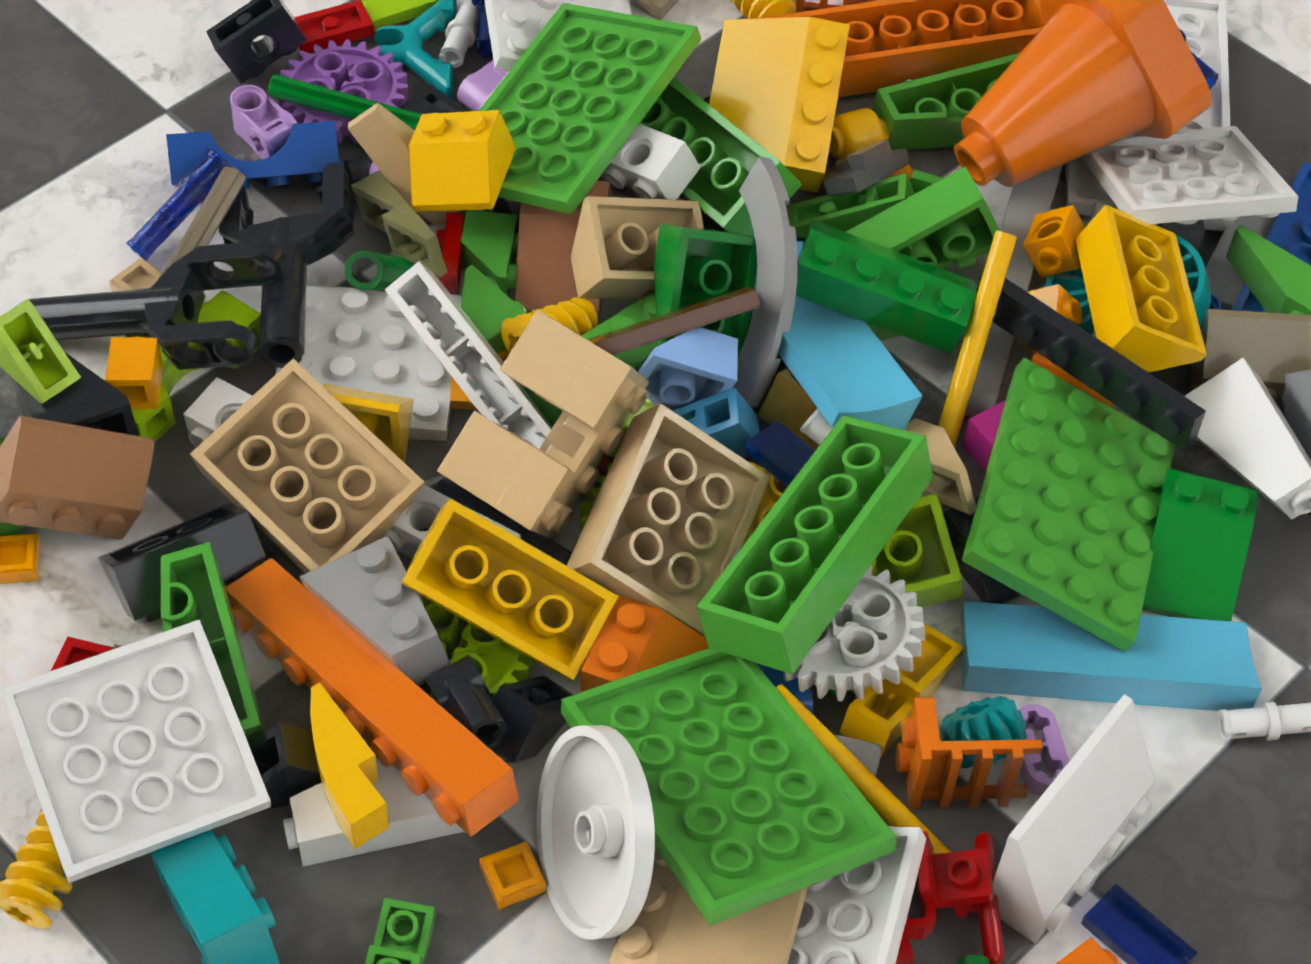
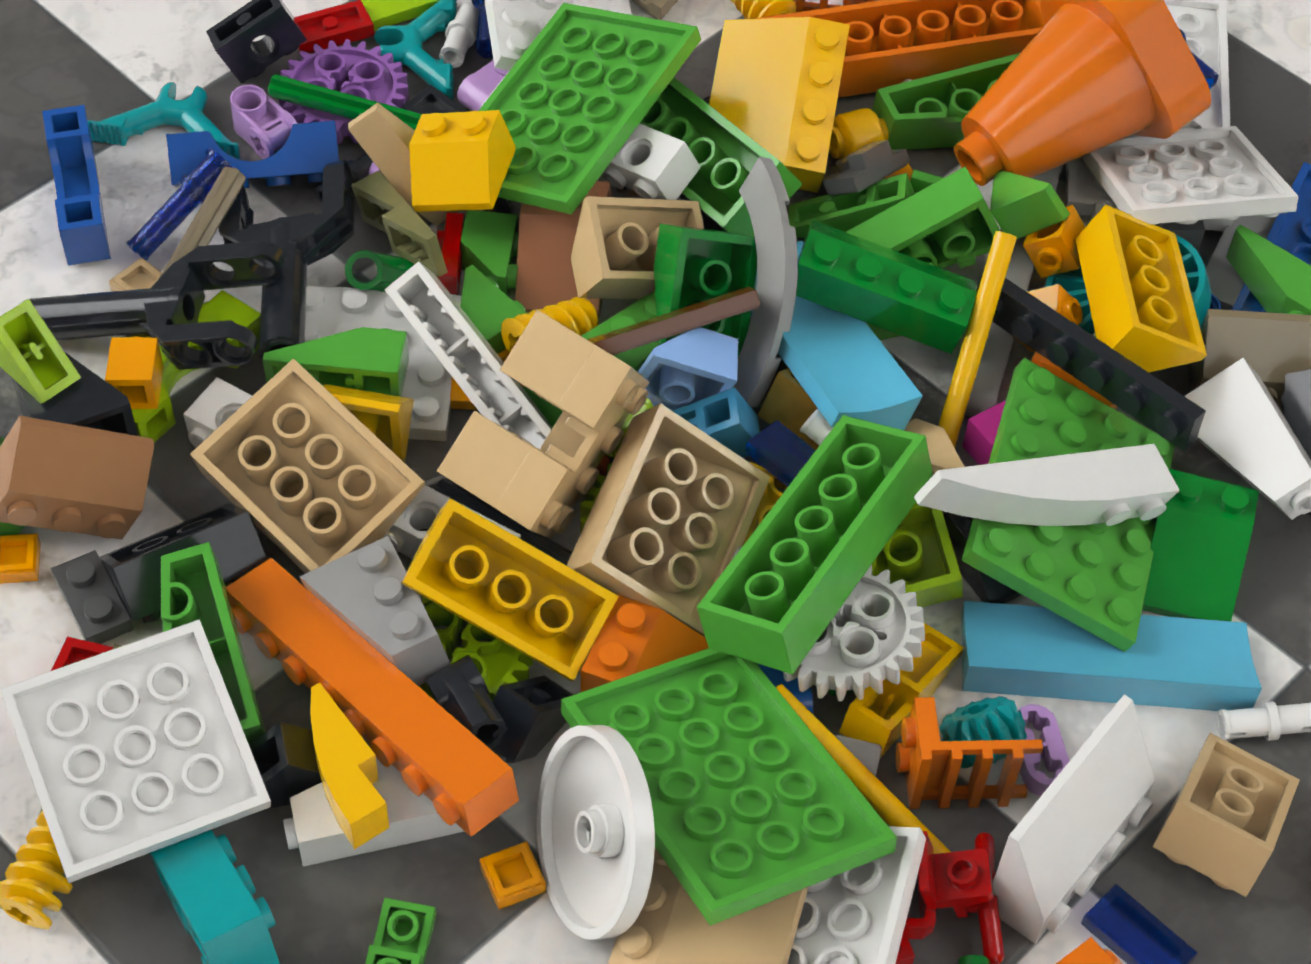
none -> blue arch [42,105,111,266]
none -> dark grey plate [51,550,134,644]
none -> teal piece [88,82,241,160]
none -> bright green slope [262,327,409,397]
none -> white slope [914,444,1180,526]
none -> bright green slope [990,170,1070,239]
none -> tan slope [1153,733,1300,897]

